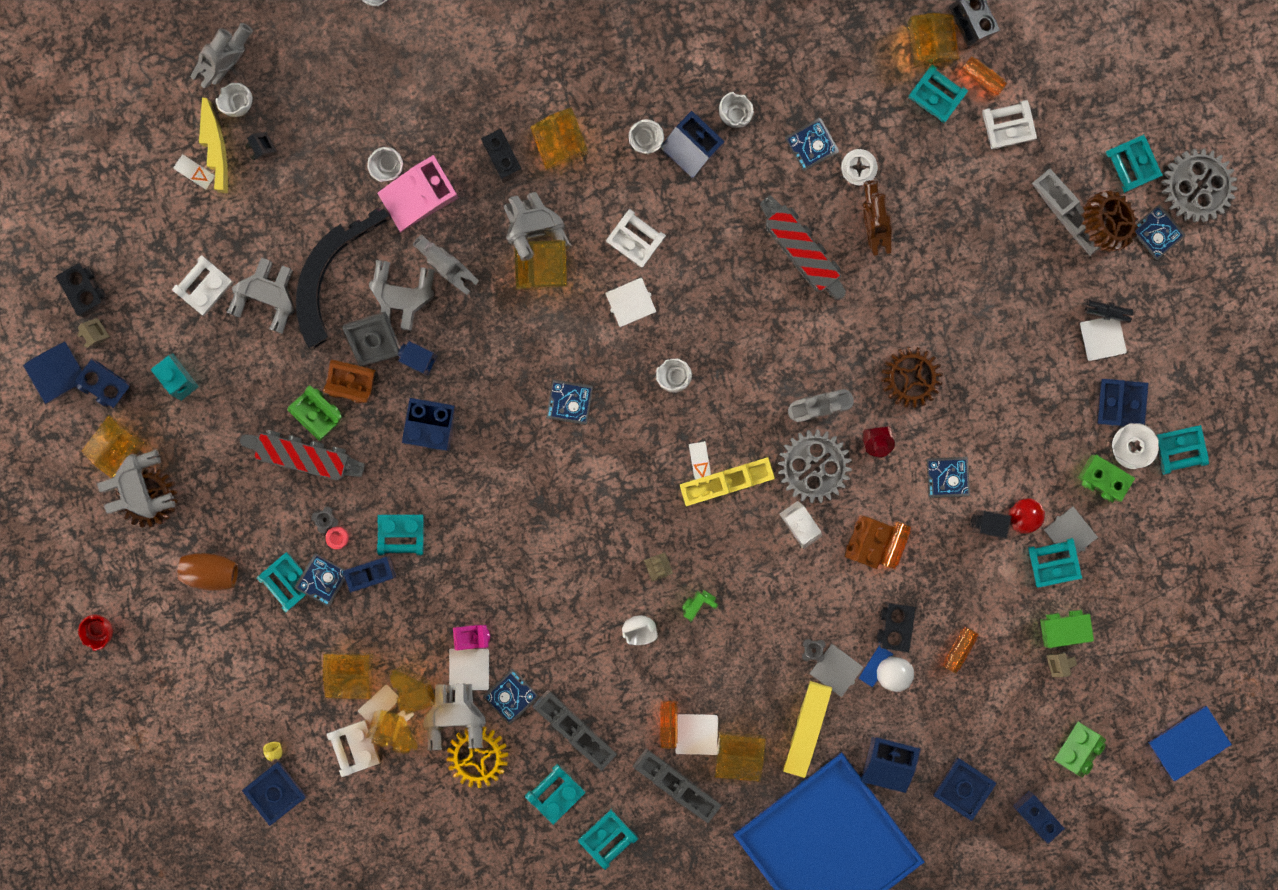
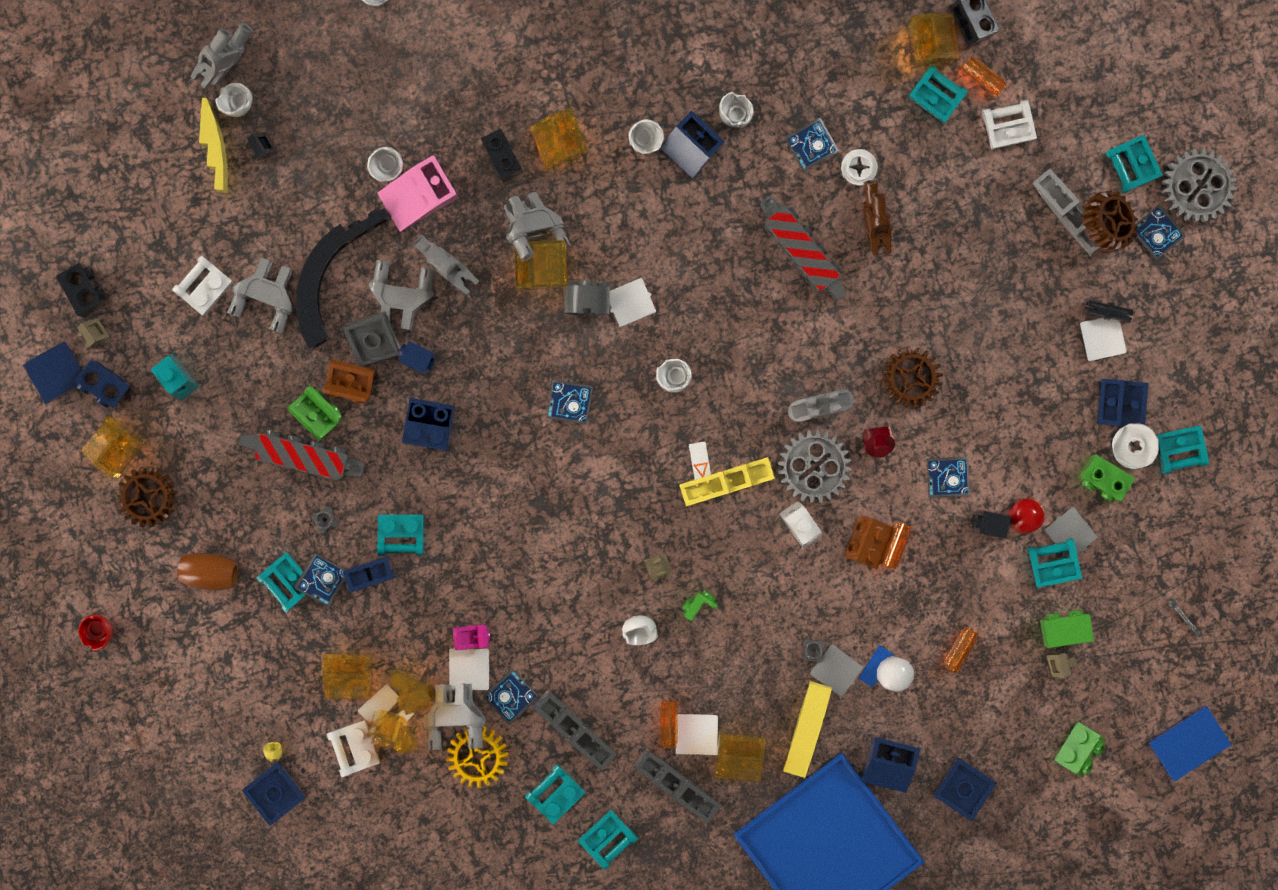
light grey connector [97,449,175,518] -> none
white sticker [174,154,215,189] -> none
coral tile [325,527,349,549] -> none
white plate [606,209,666,268] -> none
black brick [877,602,916,653] -> none
dark blue brick [1013,791,1065,844] -> none
none -> dark grey brick [564,281,610,316]
none -> dark grey hinge [1168,599,1202,638]

